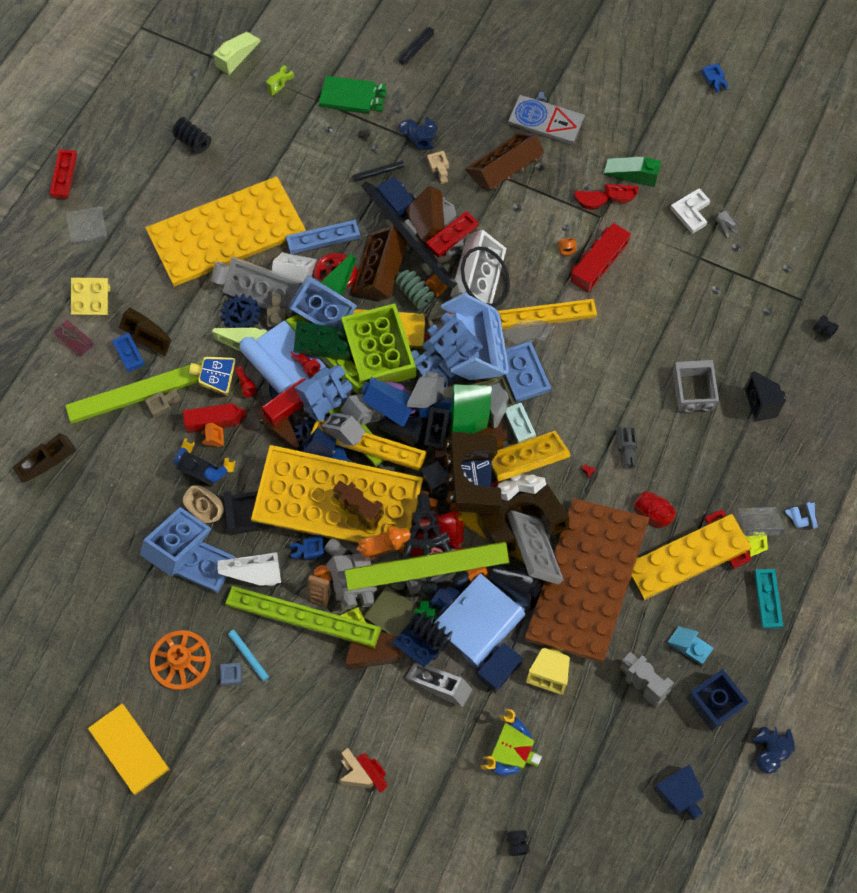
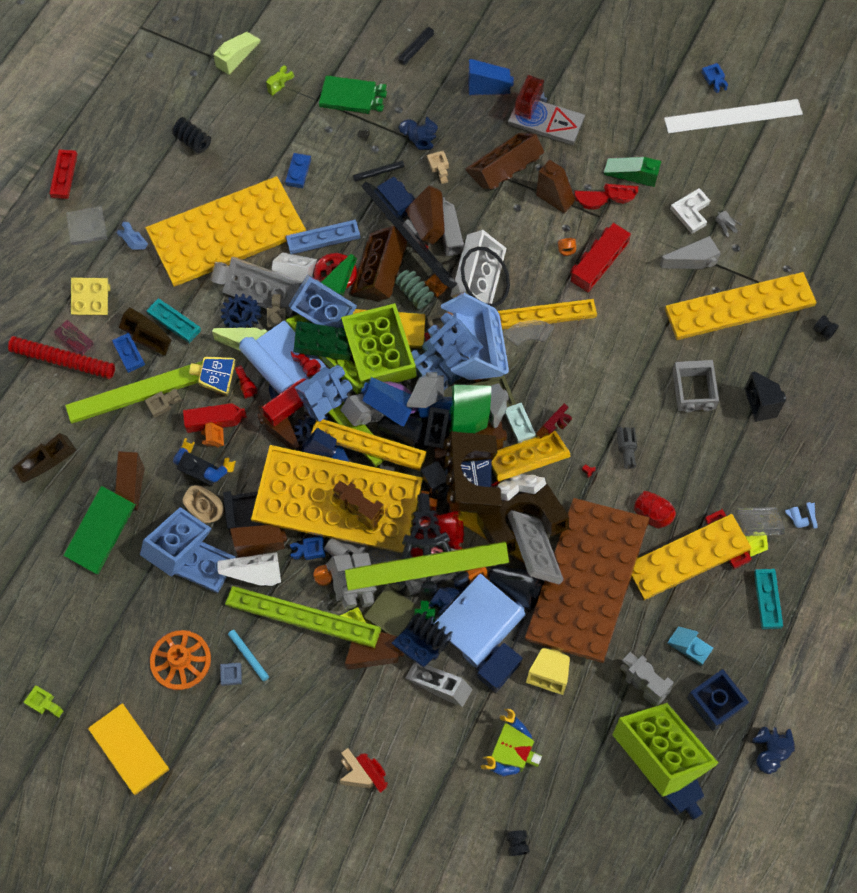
medium nougat slope [308,575,331,607] -> none
light grey slope [320,413,366,446] -> none
orange animal [356,526,410,561] -> none
red plate [426,211,479,258] -> none
medium blue plate [504,341,551,403] -> none
none -> red piece [8,336,115,379]
none -> lime plate [23,685,64,718]
none -> green tile [63,486,136,574]
none -> reddish brown slope [115,451,145,510]
none -> medium blue plate [117,222,148,250]
none -> teal plate [146,298,201,344]
none -> reddish brown slope [230,525,287,558]
none -> blue plate [285,153,311,189]
none -> blue slope [468,59,514,95]
none -> clear red brick [514,75,544,119]
none -> reddish brown slope [536,159,575,214]
none -> dark red plate [536,403,572,438]
none -> lime slope [613,703,718,796]
none -> light grey slope [660,236,721,269]
none -> white sticker [665,99,803,133]
none -> yellow plate [665,272,817,340]

